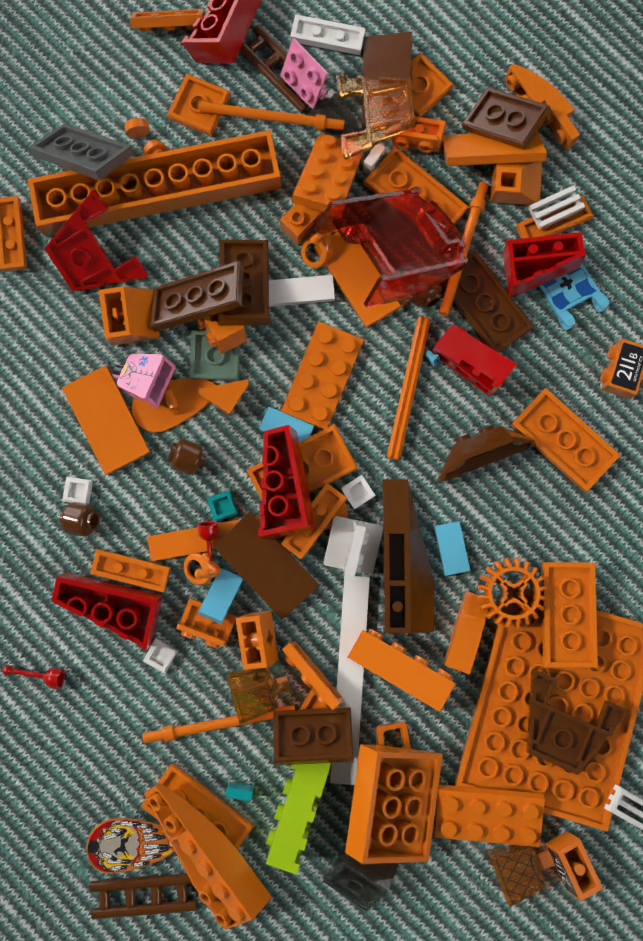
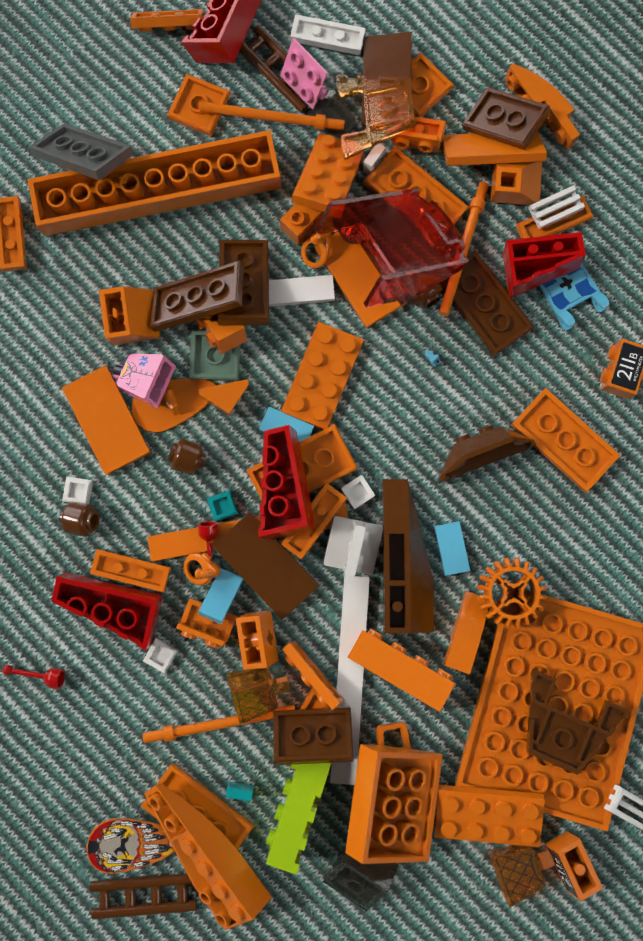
red wing [44,189,149,292] -> none
orange tile [124,118,150,138] -> none
orange plate [143,140,167,155] -> none
orange axle [387,316,431,460] -> none
red wedge [432,324,517,398] -> none
orange plate [541,562,598,668] -> none

